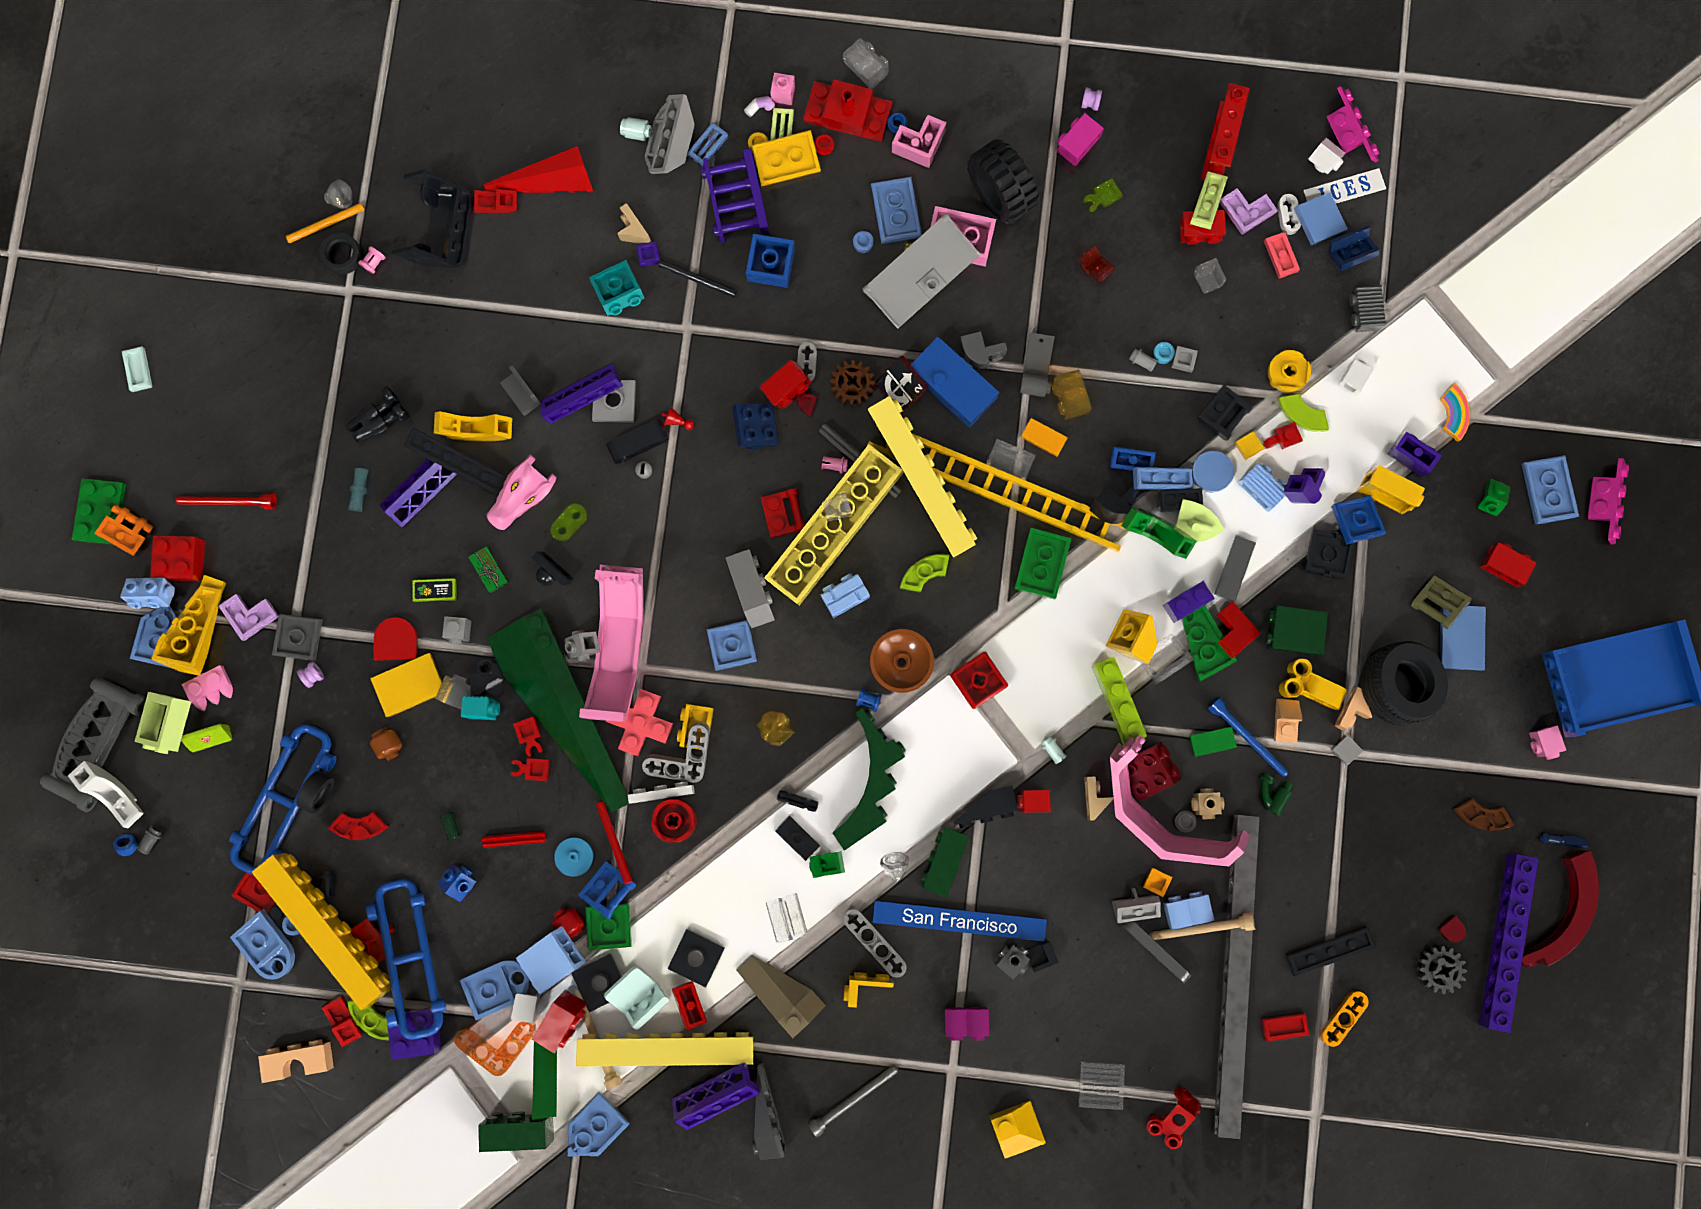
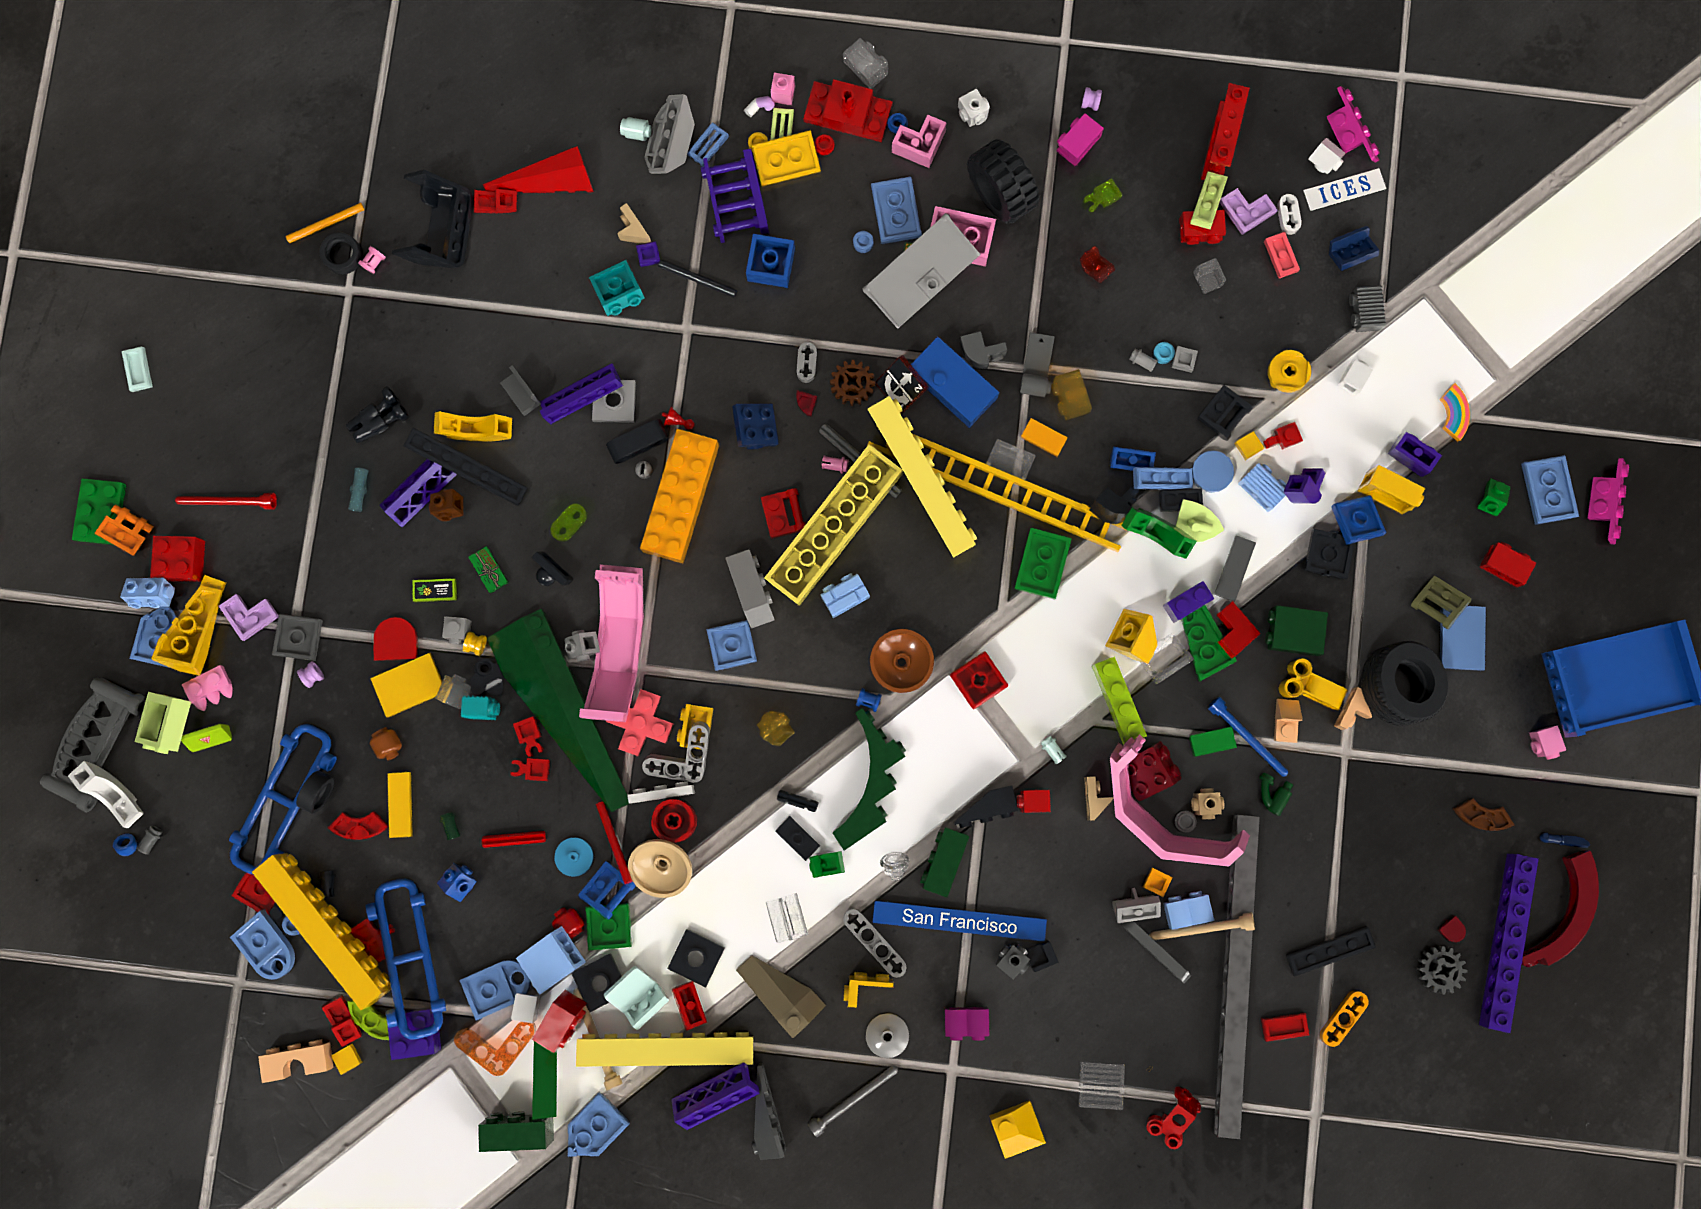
clear brick [324,180,353,209] -> none
bright pink animal [487,454,557,530] -> none
red brick [760,360,812,408] -> none
clear panel [822,492,852,522] -> none
lime tile [900,554,949,592] -> none
lime tile [1277,394,1329,432] -> none
medium blue tile [1294,193,1348,245] -> none
light grey tile [1331,735,1363,765] -> none
none -> yellow tile [331,1044,363,1075]
none -> yellow tile [388,772,413,838]
none -> reddish brown brick [429,489,463,521]
none -> yellow wheel [463,631,487,656]
none -> tan dish [628,839,692,898]
none -> light orange brick [640,429,719,564]
none -> light grey dish [866,1013,909,1058]
none -> white brick [958,89,990,127]

